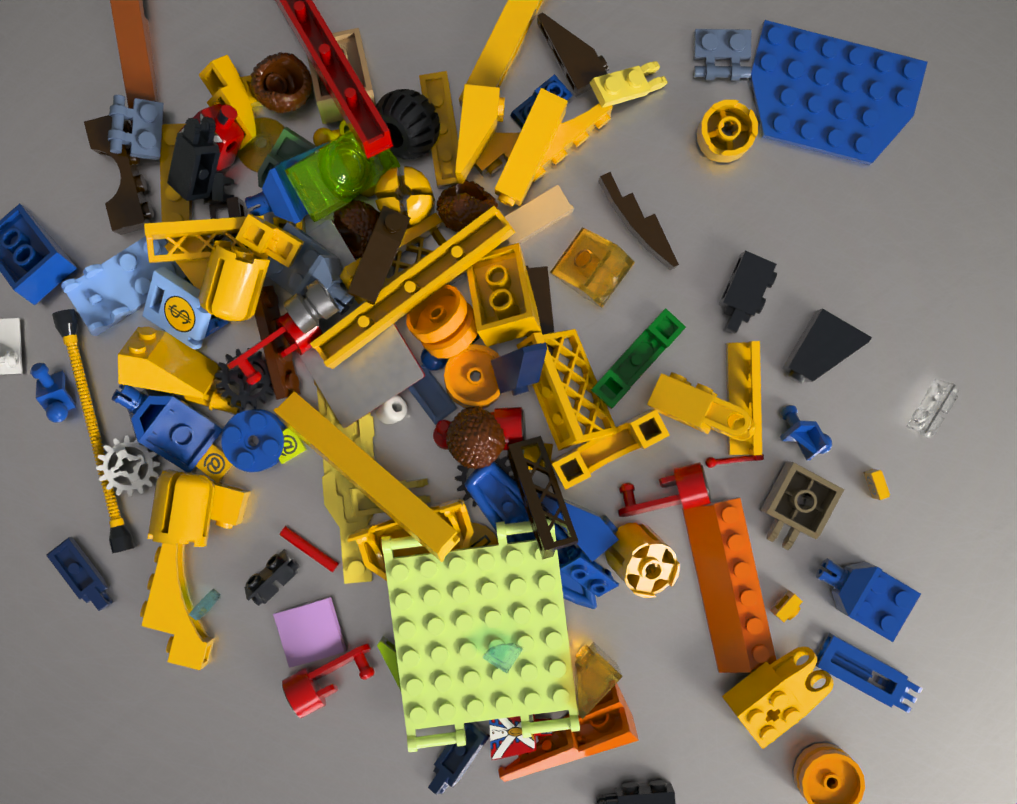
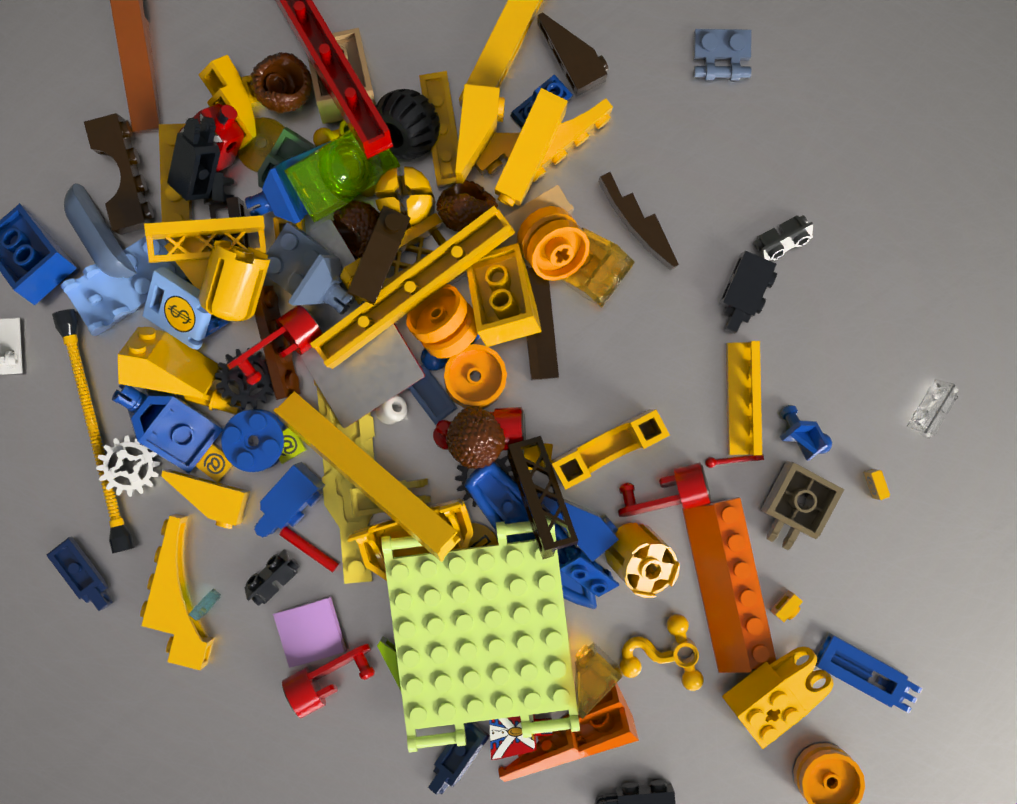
blue piece [30,363,76,423] -> none
sand blue plate [108,95,164,160] -> none
yellow cylinder [147,471,215,547] -> none
yellow slope [235,214,304,268] -> none
flat silver wheel [283,279,340,334] -> none
clear light blue tile [483,643,523,674] -> none
dark blue slope [491,342,547,396] -> none
yellow fence [516,329,618,451] -> none
light yellow hinge [590,61,668,108] -> none
green slope [591,308,686,409] -> none
yellow brick [647,372,756,441] -> none
yellow brick [697,100,758,162] -> none
blue plate [749,20,928,165] -> none
black slope [783,309,872,384] -> none
blue plate [816,558,921,642] -> none
none -> sand blue brick [64,183,137,278]
none -> blue hinge [254,462,325,538]
none -> light orange wheel [517,206,590,281]
none -> yellow piece [619,614,704,691]
none -> dark grey hinge [753,215,813,260]

